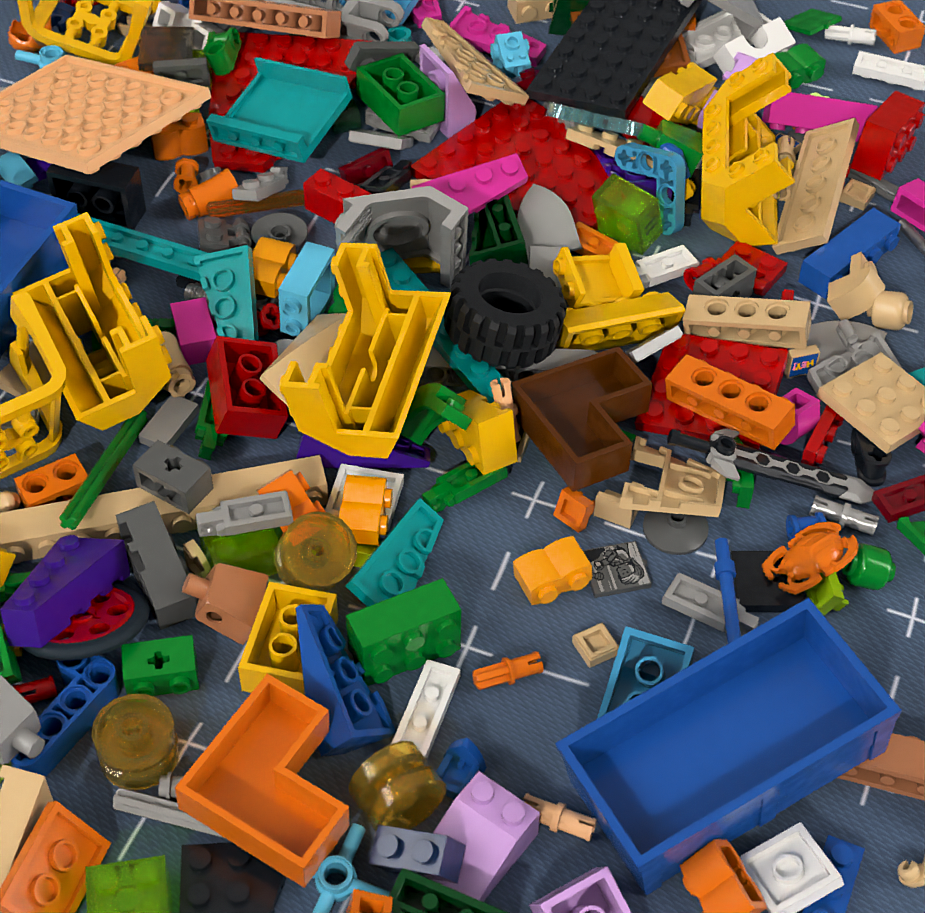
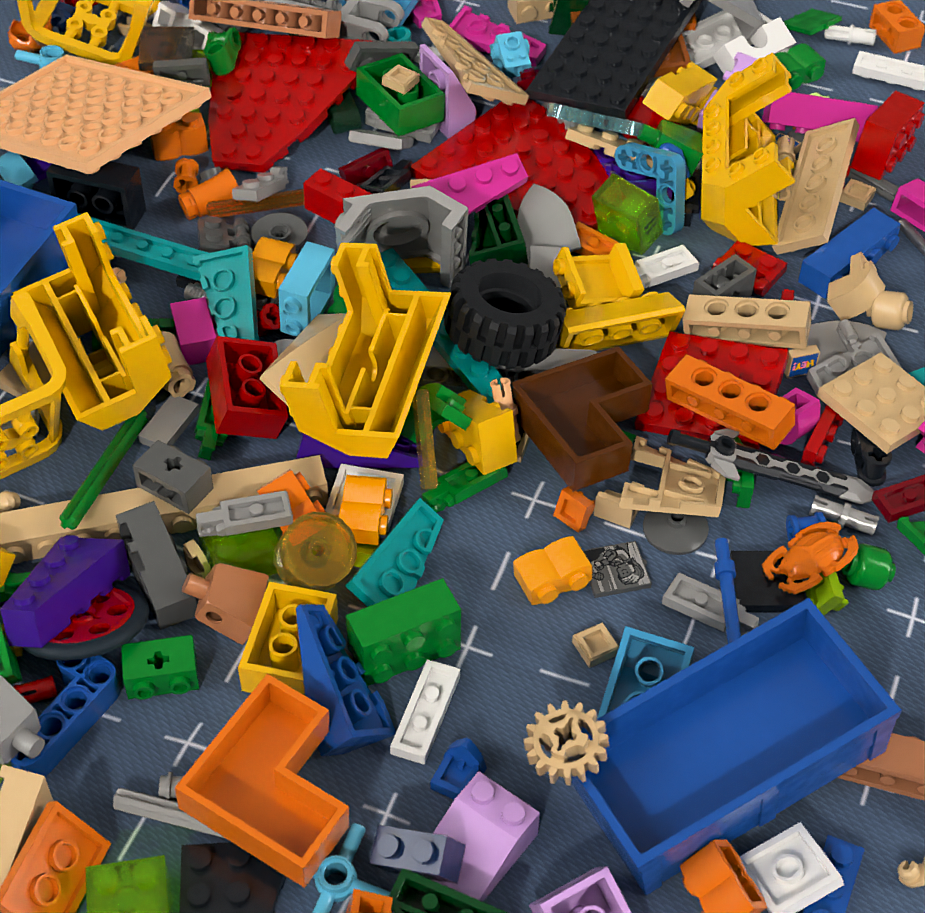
orange brick [14,453,88,508] -> none
clear yellow wheel [91,694,180,790] -> none
teal panel [206,57,353,163] -> none
clear yellow wheel [348,741,446,831] -> none
orange axle [472,651,544,690] -> none
light nougat pin [523,793,597,842] -> none
tile [625,325,683,364] -> none
red bush [683,257,719,291] -> none
none -> tan tile [382,64,420,94]
none -> clear yellow tile [412,389,438,491]
none -> tan gear [524,700,609,786]

